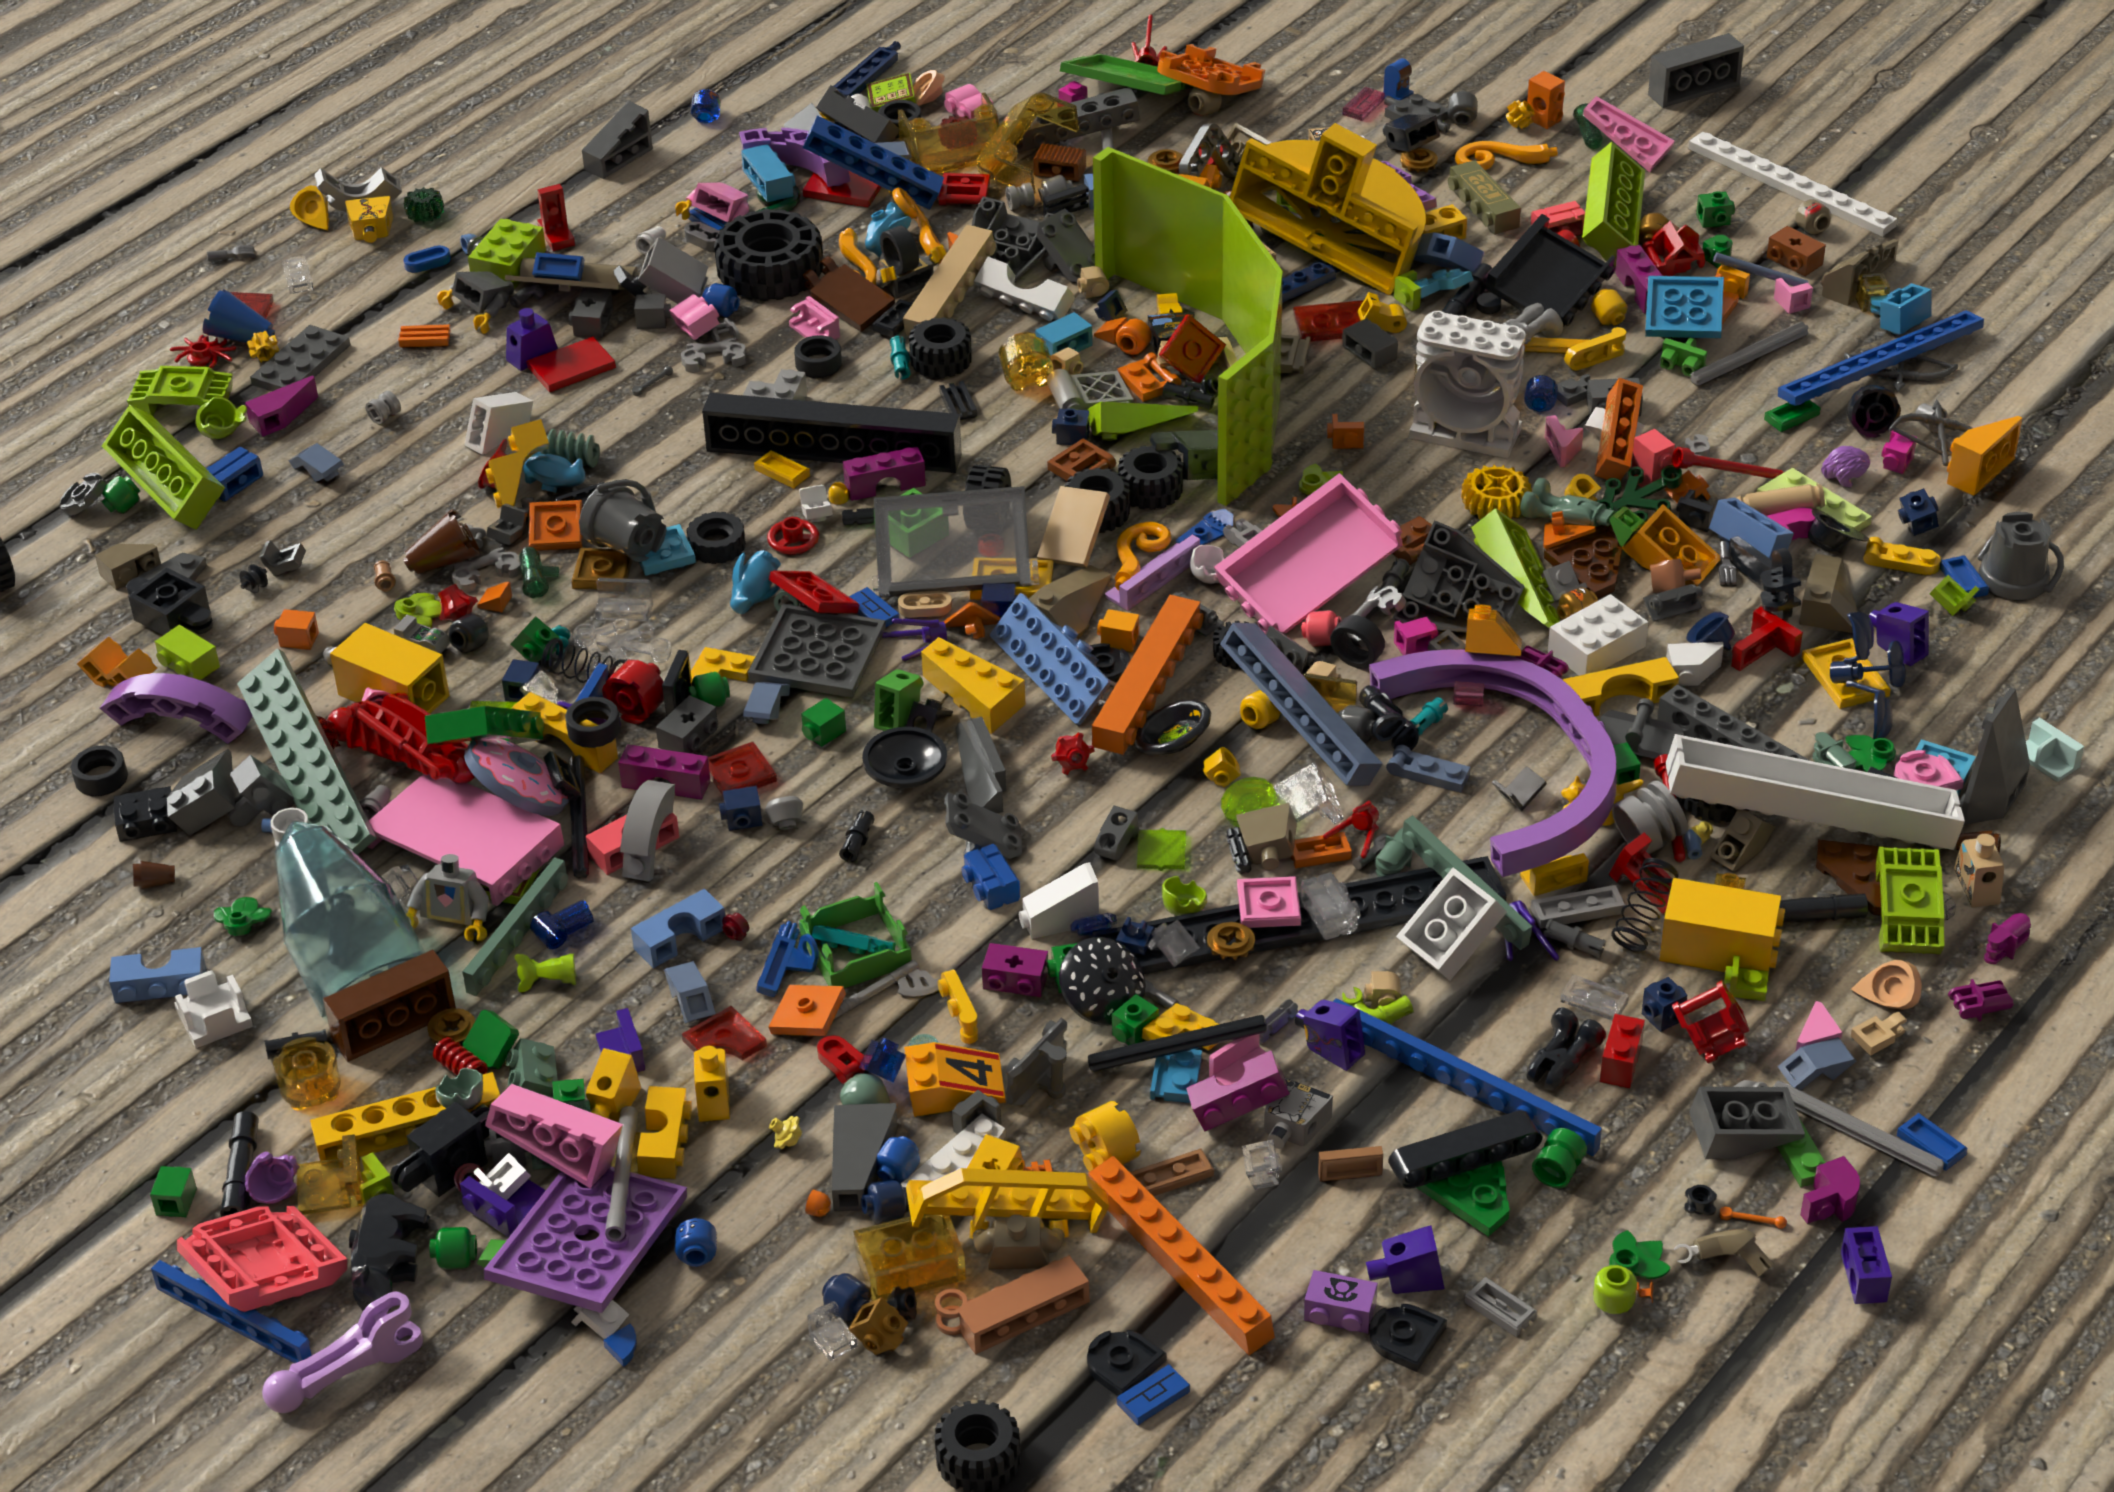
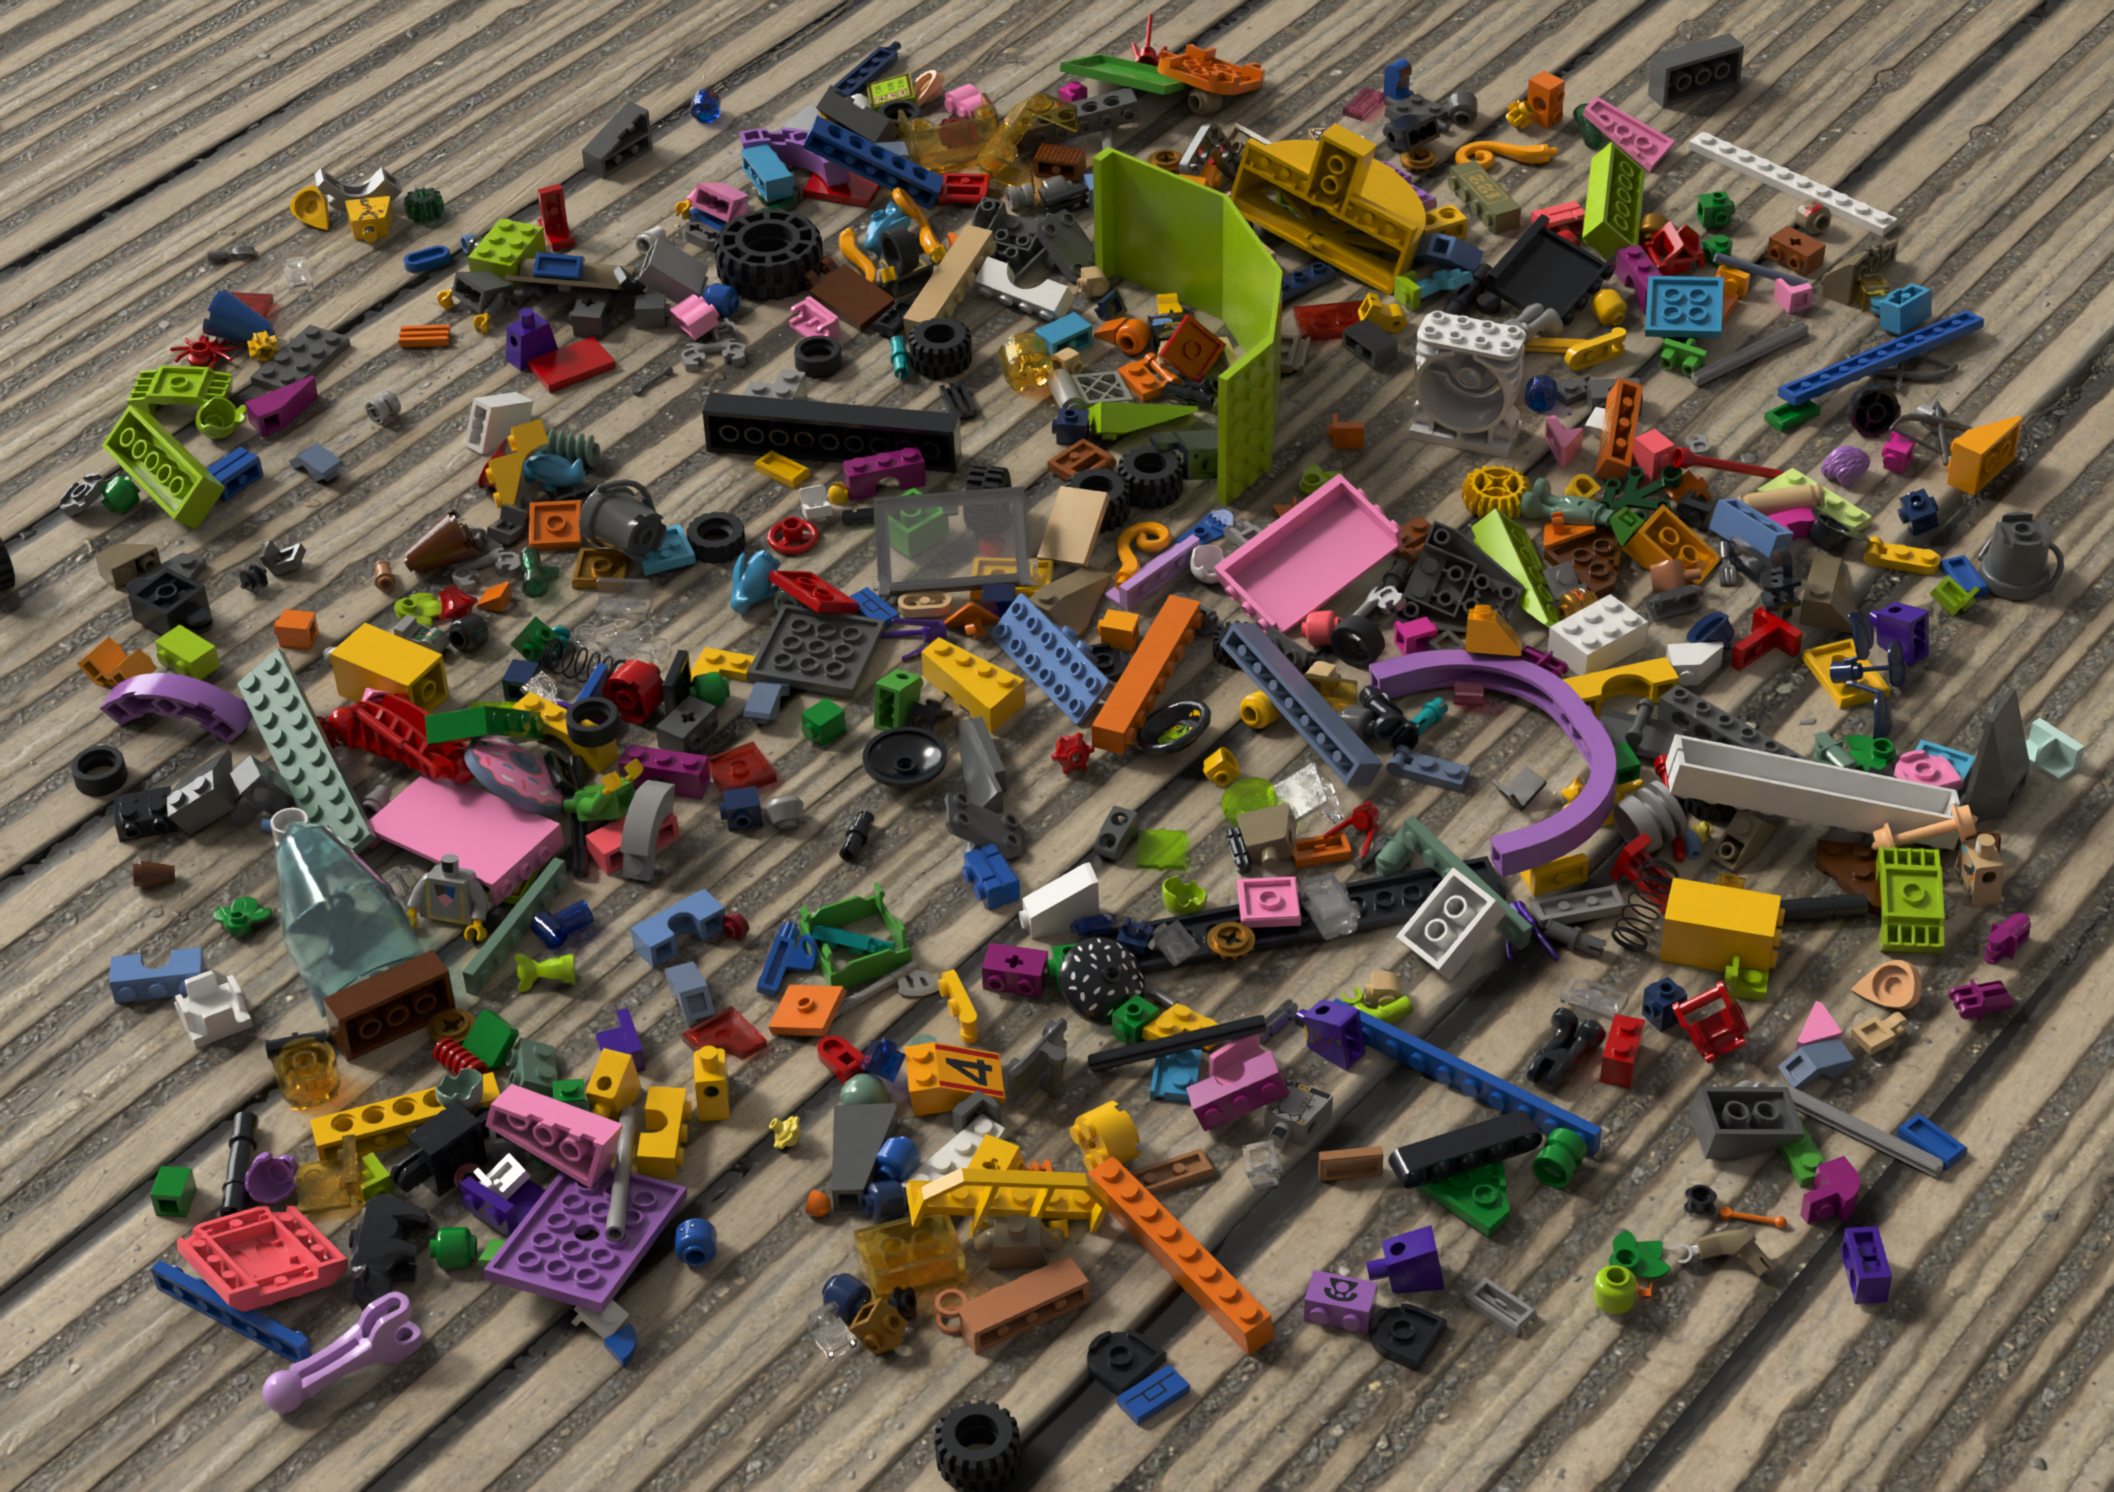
none -> bright green torso [564,758,644,821]
none -> light nougat piece [1871,804,1978,851]

